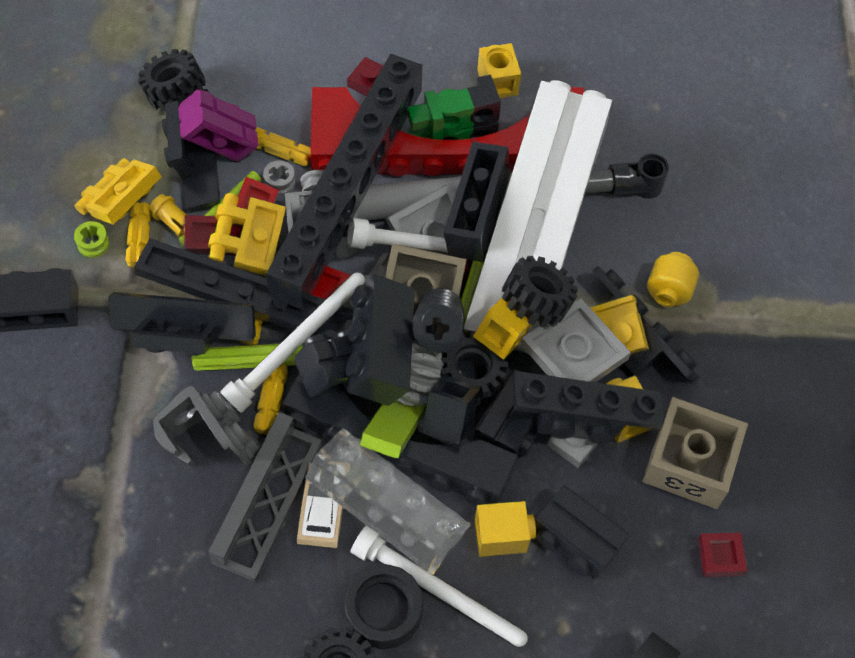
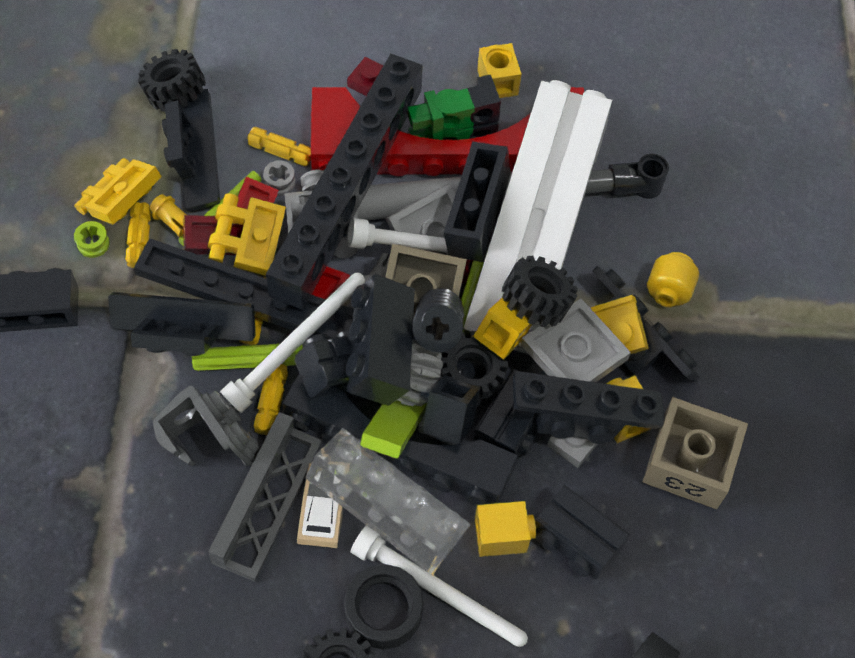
magenta brick [178,90,258,162] -> none
dark red plate [698,532,747,577] -> none

